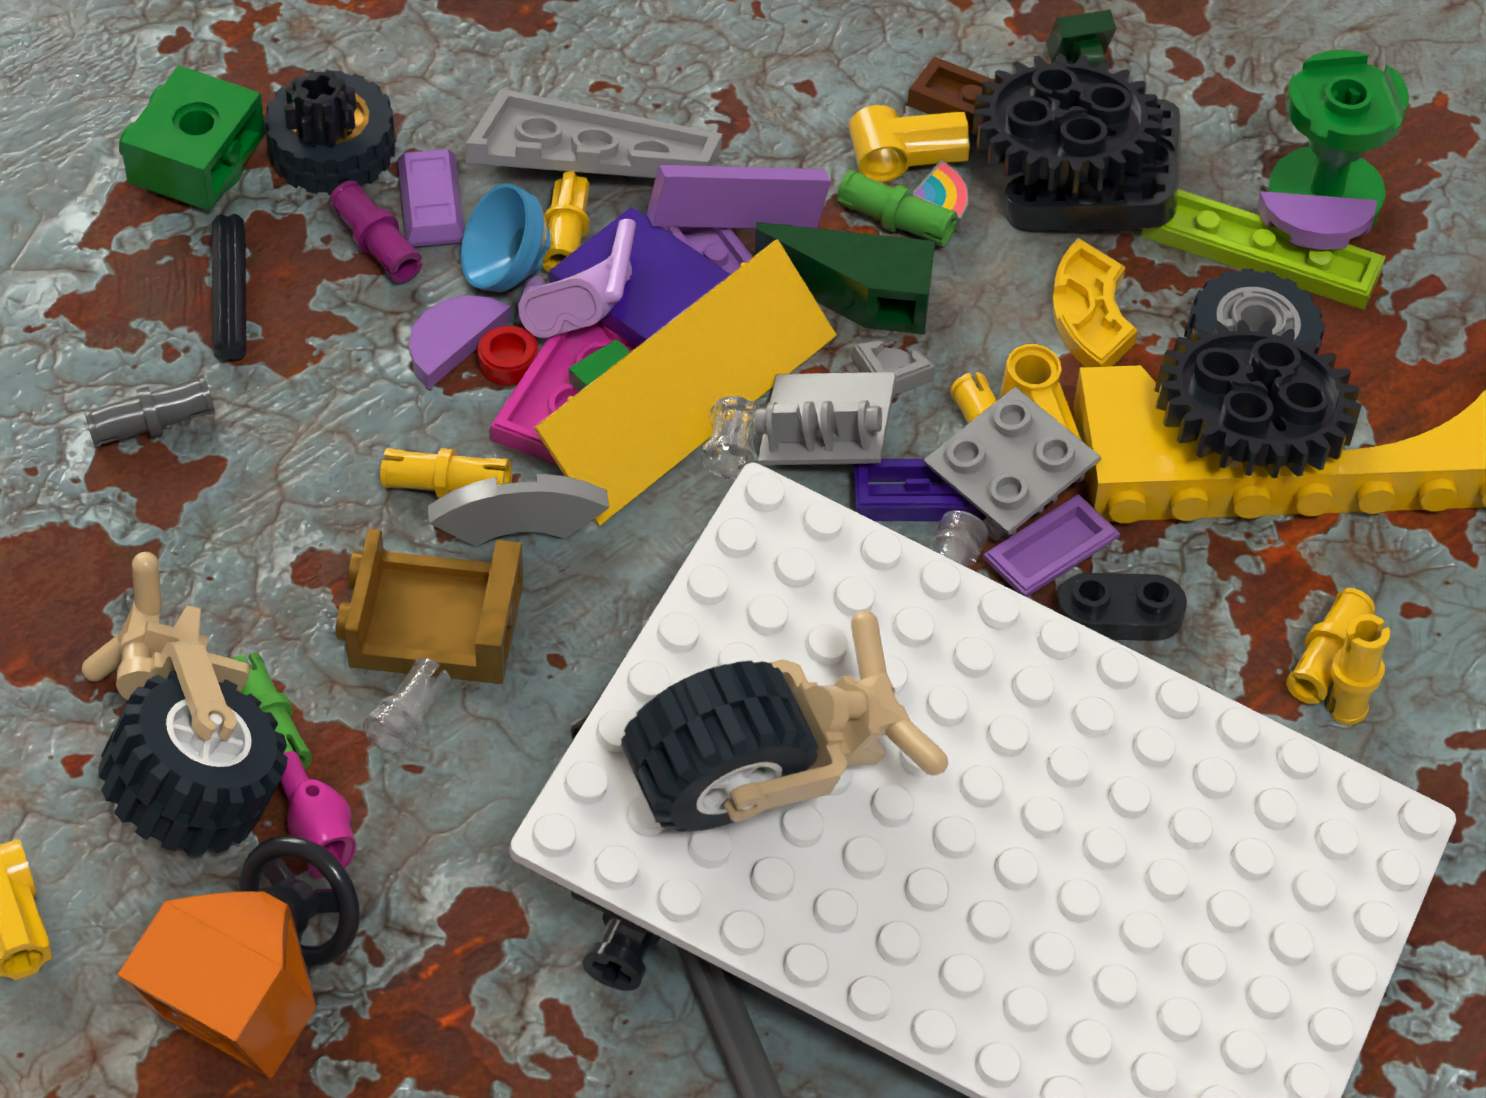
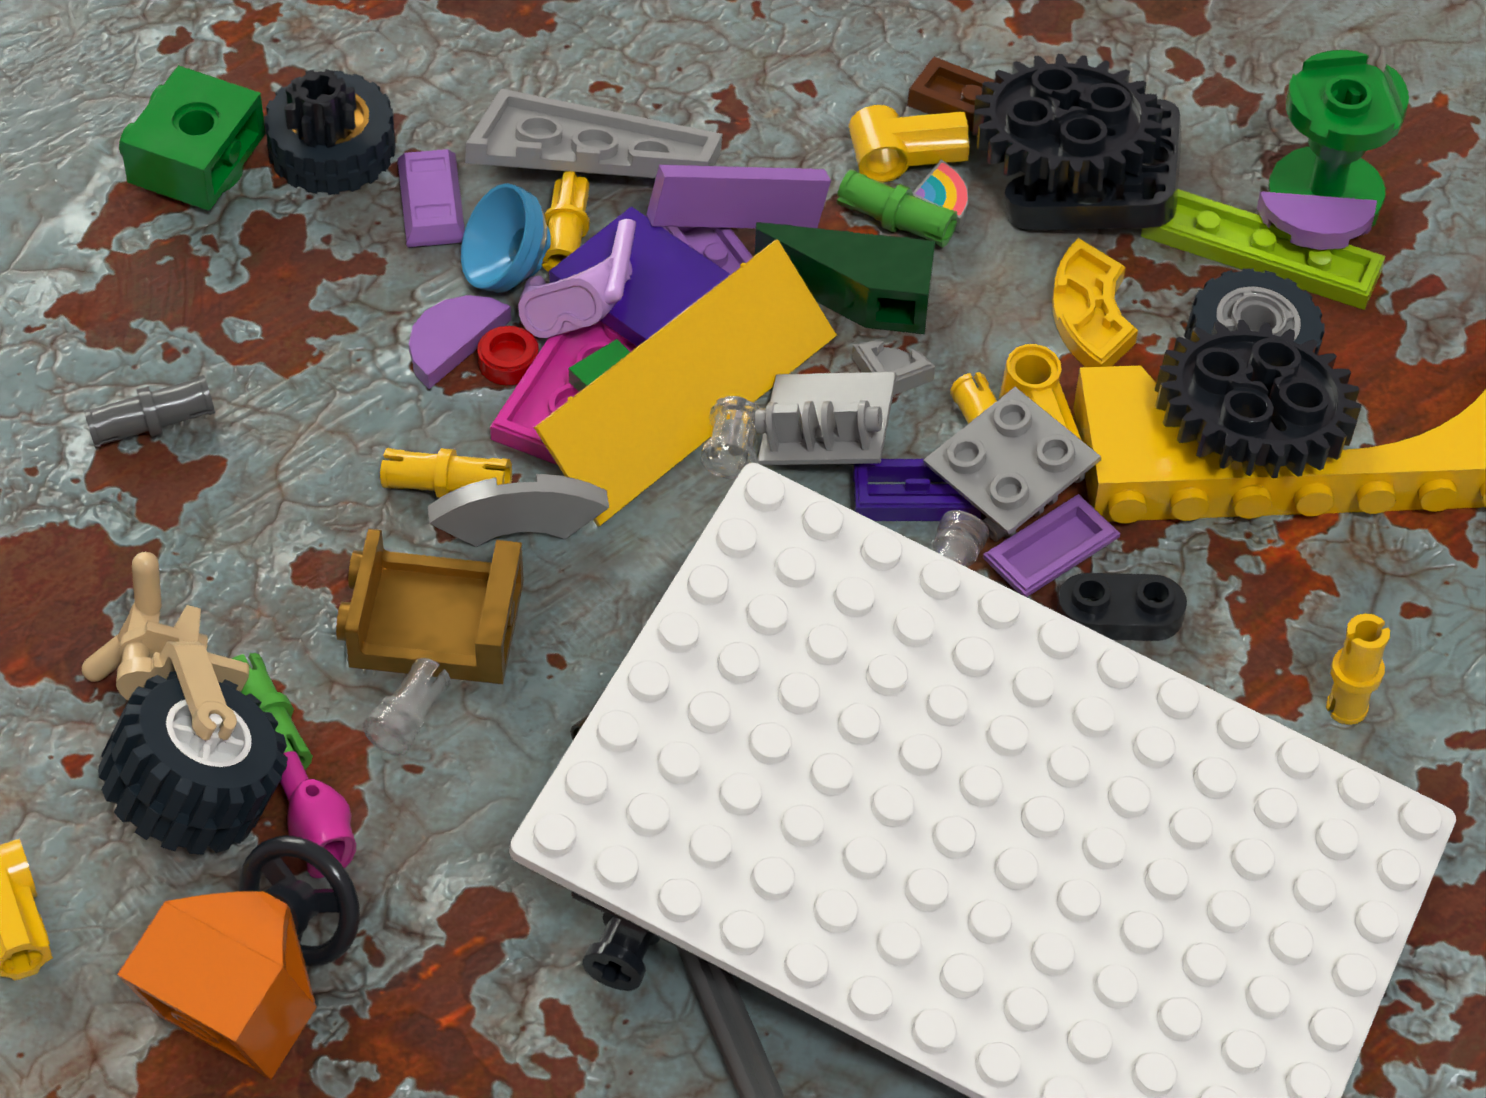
black axle [212,213,247,362] -> none
magenta pin [330,180,422,283] -> none
piece [621,610,948,832] -> none
dark green tile [1046,9,1116,67] -> none
yellow pin [1286,588,1375,704] -> none

